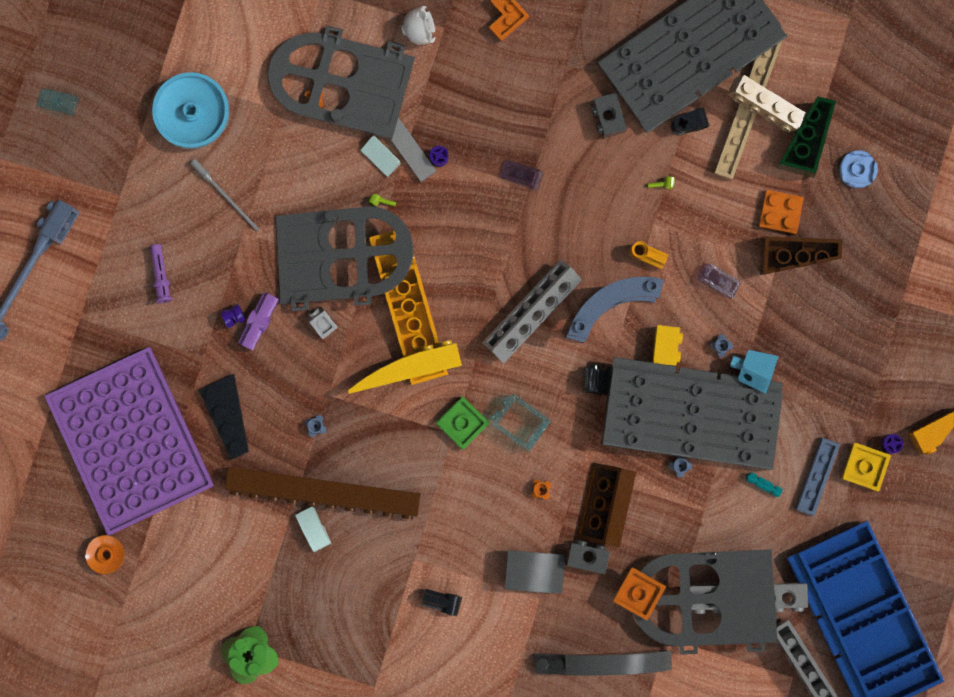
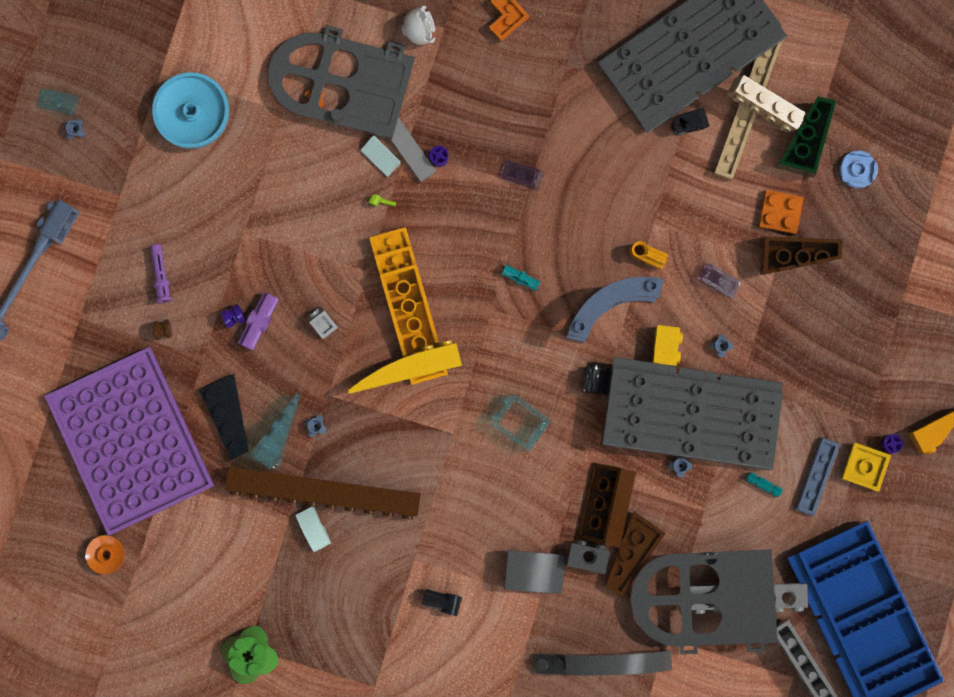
light grey piece [190,159,259,231] -> none
dark grey door [276,207,414,311] -> none
bright green plate [436,396,490,450] -> none
light grey brick [482,260,582,364] -> none
orange plate [531,479,551,500] -> none
dark grey brick [591,93,627,139] -> none
orange plate [613,567,666,621] -> none
lime hand [648,176,675,189] -> none
medium azure torso [730,350,778,393] -> none
none -> sand blue plate [64,119,85,139]
none -> reddish brown wheel [153,319,172,340]
none -> clear light blue wedge [250,393,302,470]
none -> teal pin [502,264,541,292]
none -> reddish brown wing [605,511,666,597]

